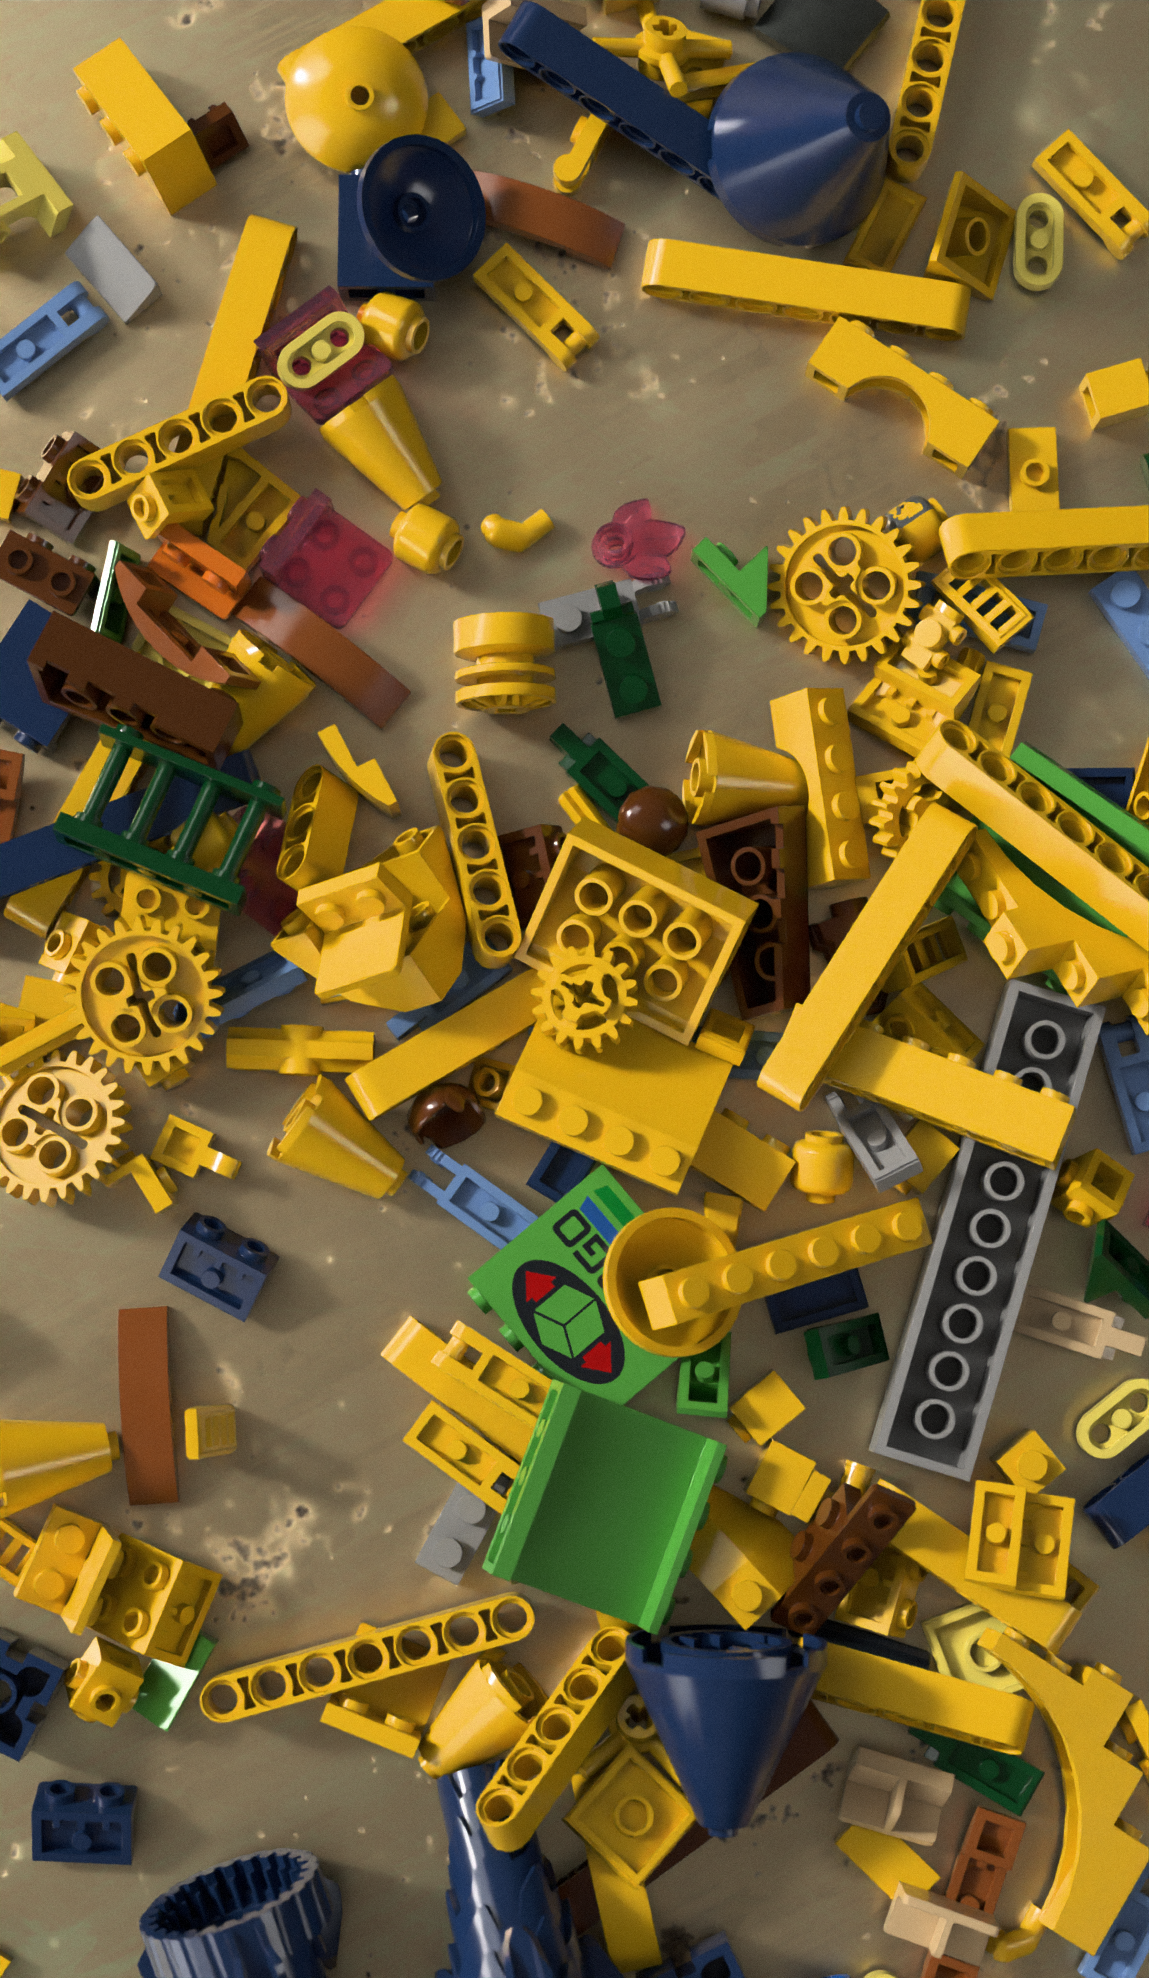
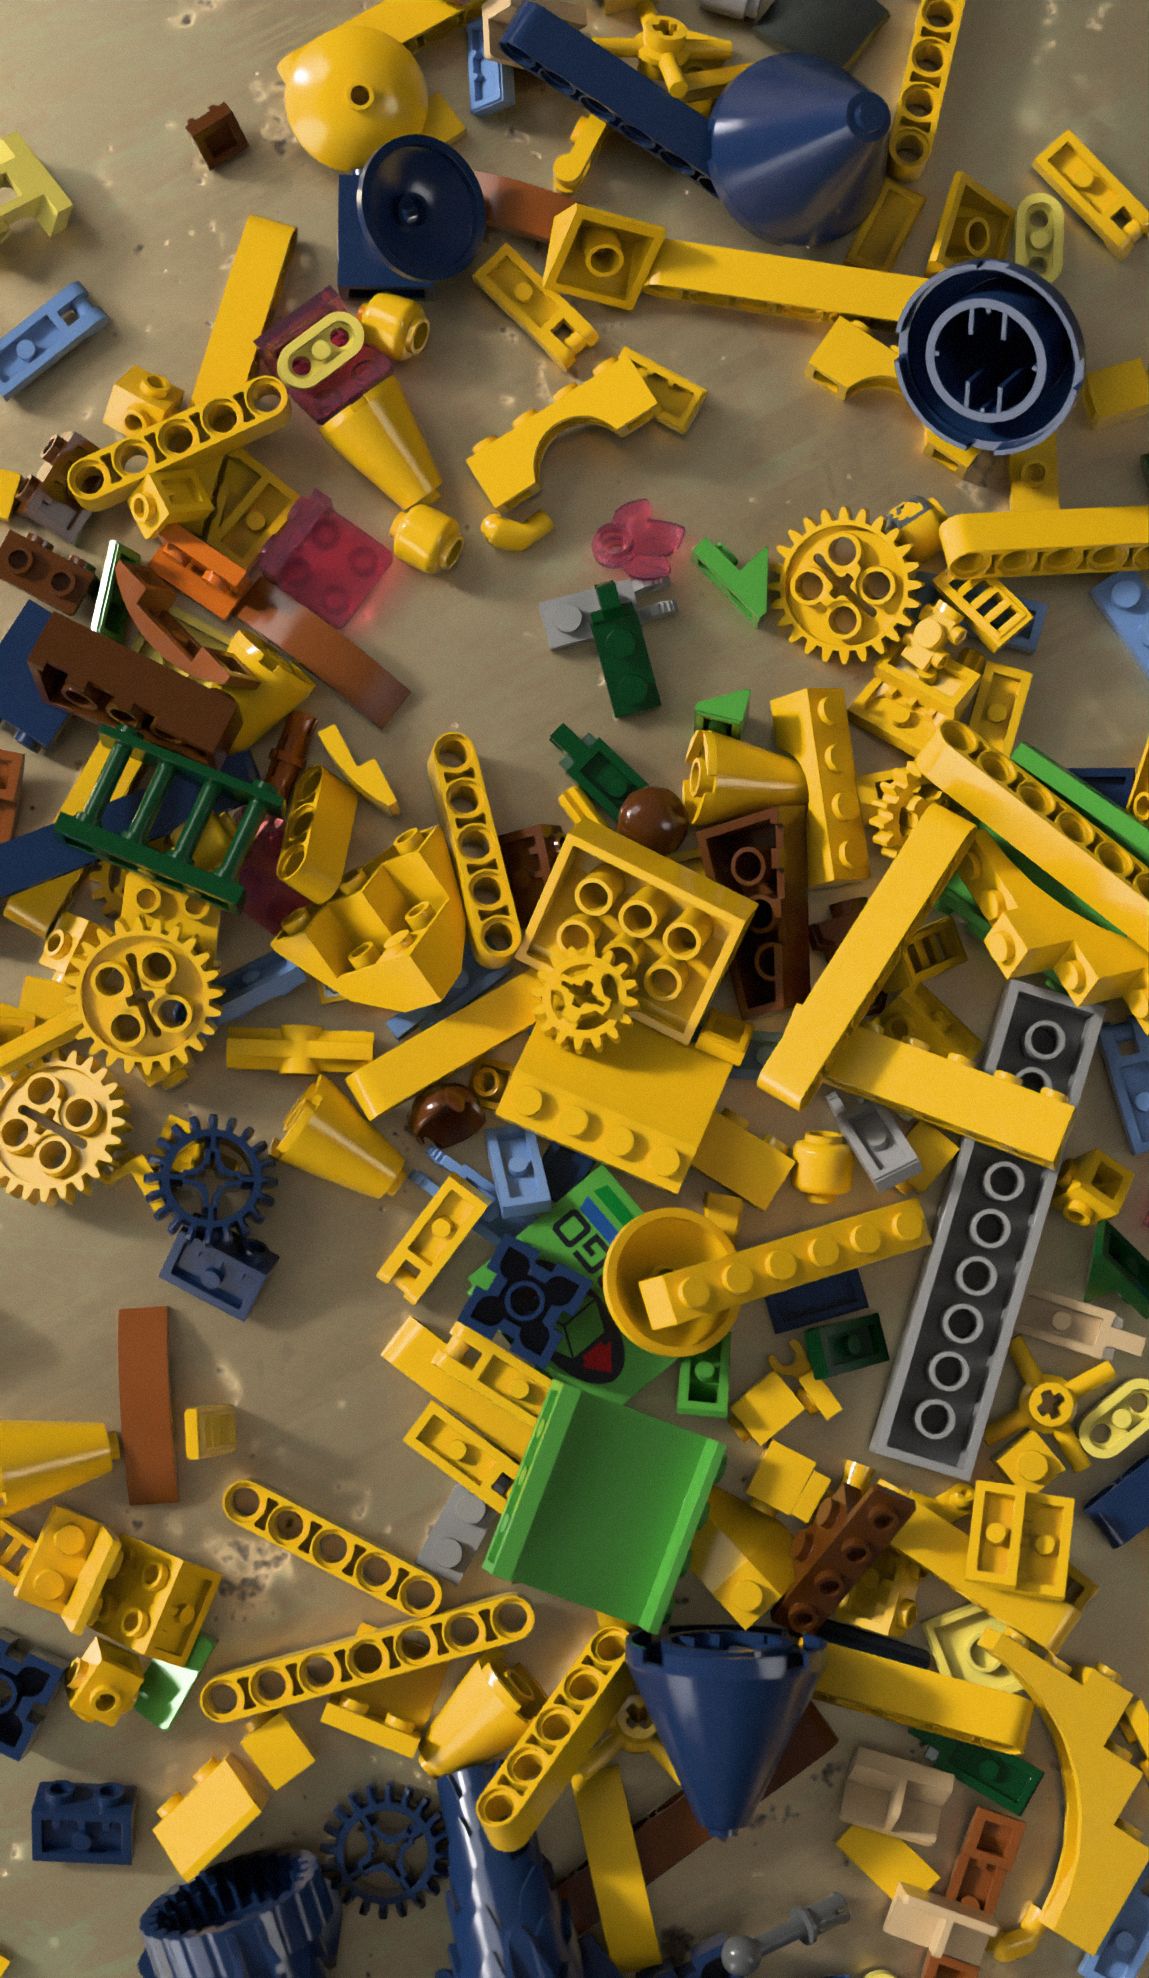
light grey slope [65,215,162,325] -> none
yellow wedge [73,37,218,216] -> none
yellow bracket [296,862,413,1000] -> none
yellow wheel [453,612,557,715] -> none
yellow tile [561,1743,697,1891] -> none
none -> yellow brick [102,365,185,437]
none -> dark blue gear [143,1114,278,1248]
none -> yellow slope [153,1752,271,1883]
none -> yellow beam [222,1477,444,1618]
none -> yellow brick [240,1706,319,1791]
none -> orange pin [264,710,319,808]
none -> dark blue gear [319,1780,449,1920]
none -> yellow plate [376,1171,493,1306]
none -> dark blue brick [456,1232,593,1370]
none -> yellow arch [465,354,663,516]
none -> medium blue plate [485,1125,551,1219]
none -> yellow slope [543,203,667,311]
none -> yellow plate [618,346,708,436]
none -> bright green slope [694,689,751,741]
none -> dark grey pin [721,1892,851,1977]
none -> yellow plate [767,1339,843,1420]
none -> dark blue cone [894,258,1086,455]
none -> yellow arm [908,1482,975,1524]
none -> yellow bar [982,1334,1117,1474]

